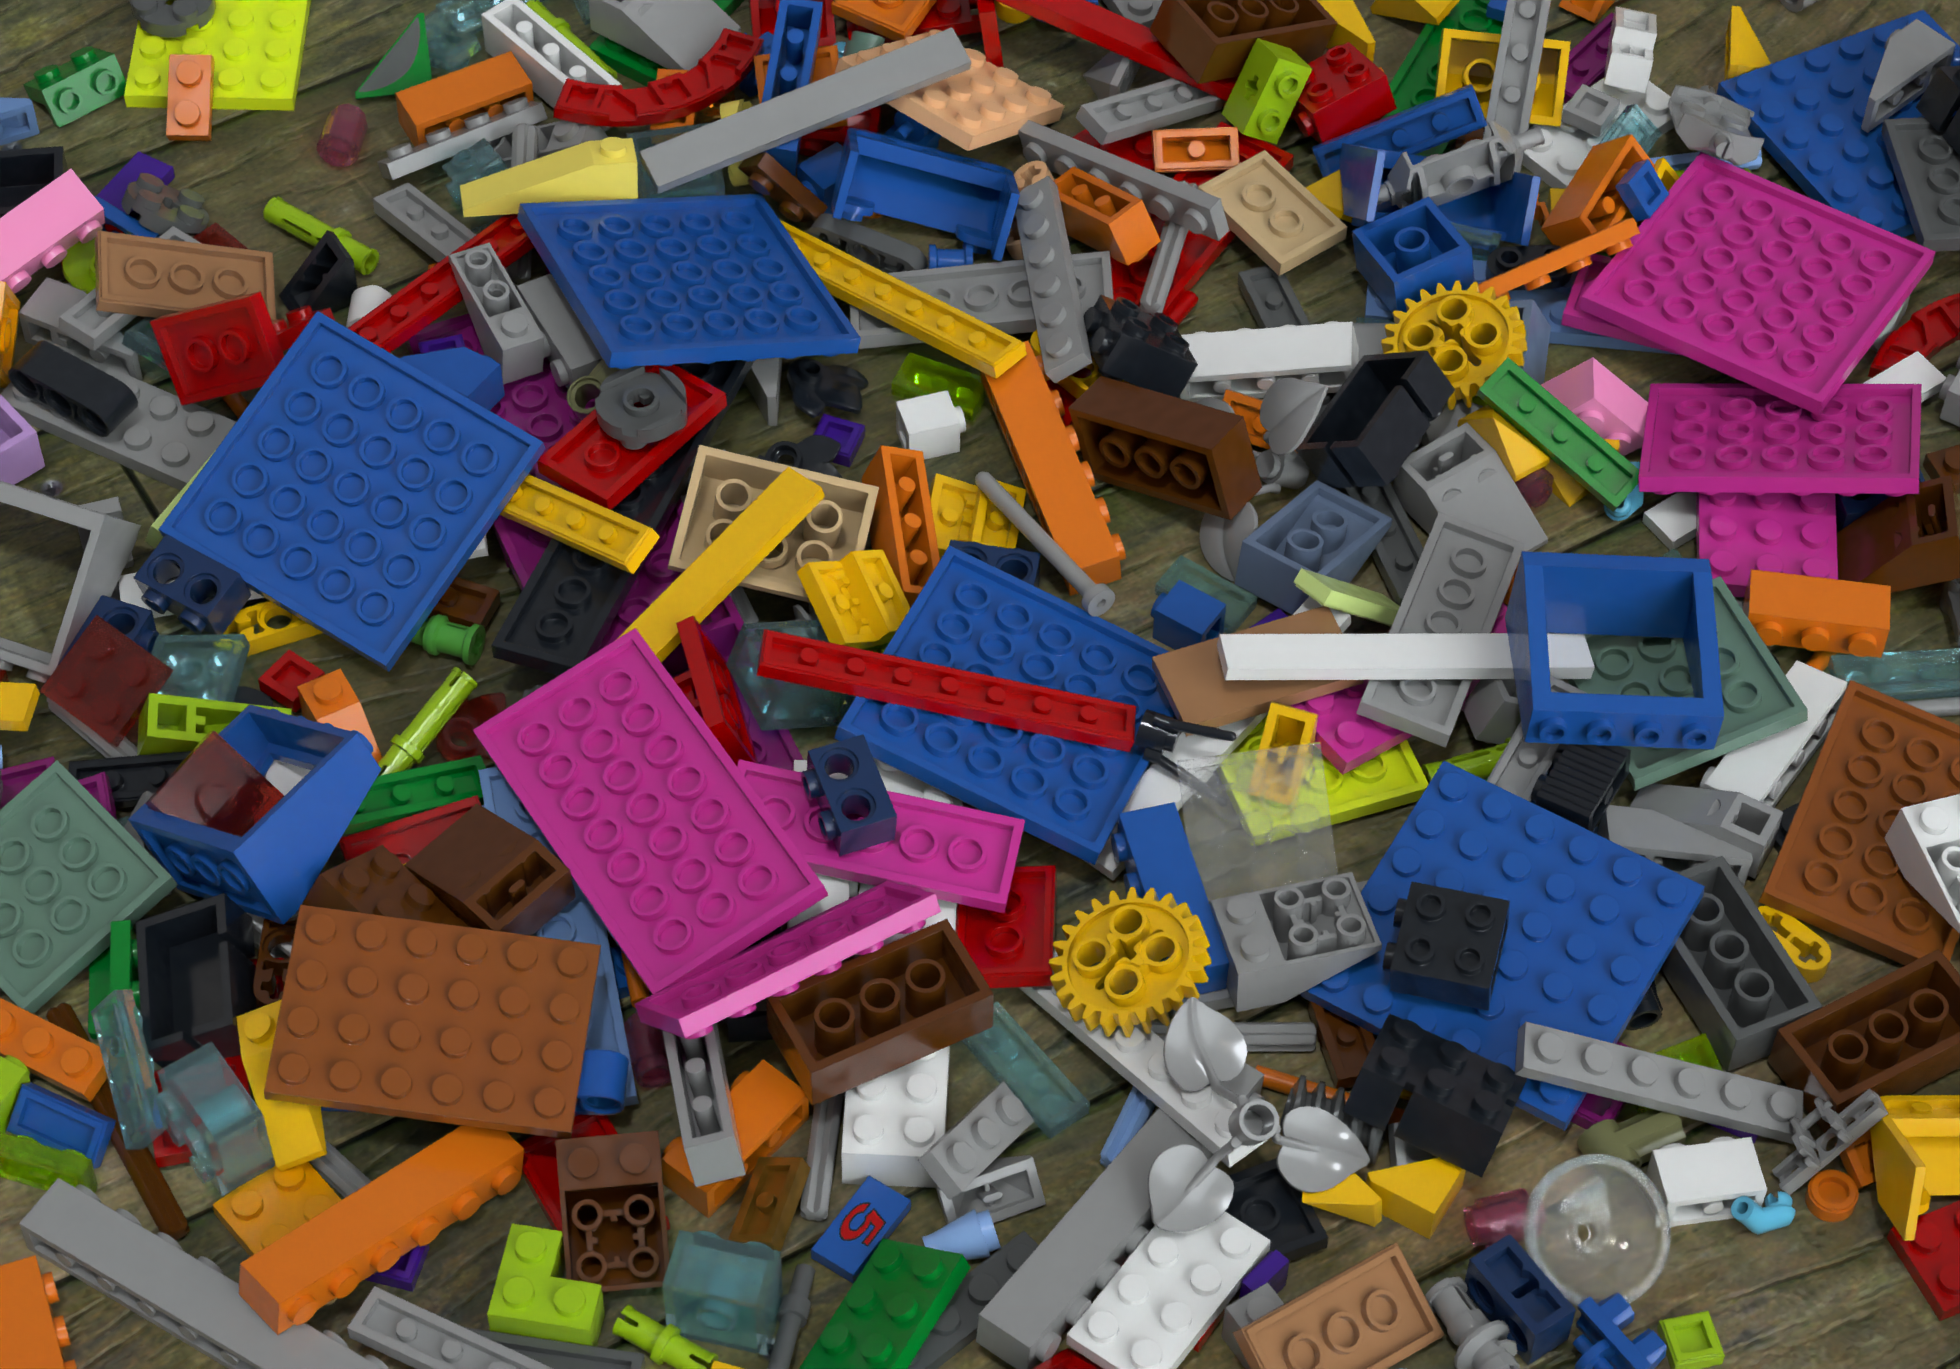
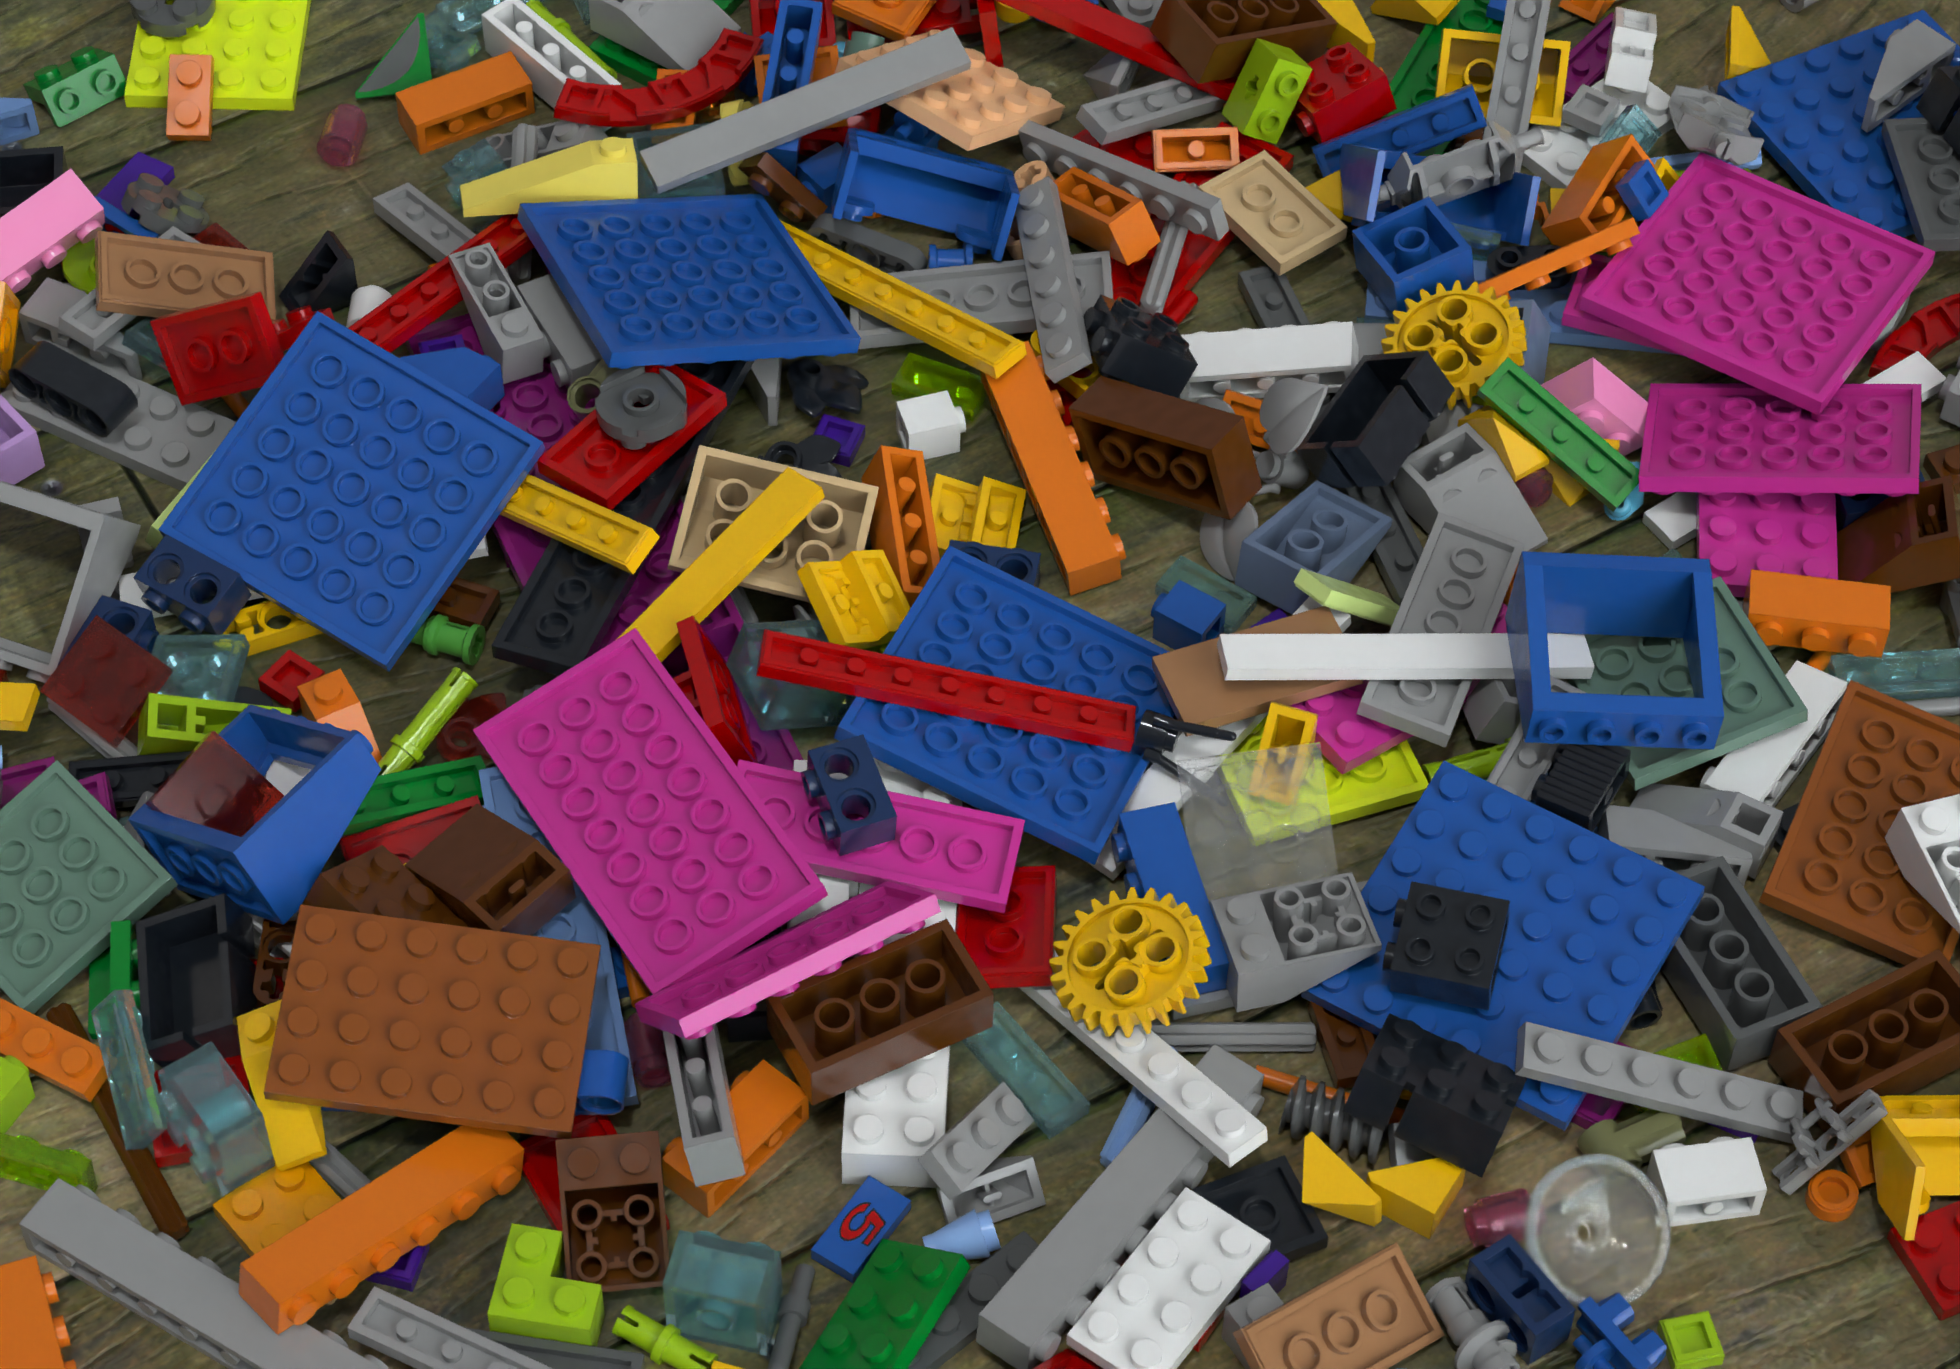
blue tile [6,1082,116,1169] -> none
lime pin [263,196,379,275] -> none
light grey plate [377,97,548,180] -> none
pearl gold plate [727,1157,811,1254] -> none
light grey axle [800,1092,844,1221] -> none
light grey bar [975,471,1115,616] -> none
light grey plant [1147,997,1370,1232] -> none
medium azure arm [1731,1191,1796,1234] -> none
yellow beam [1758,905,1831,983] -> none

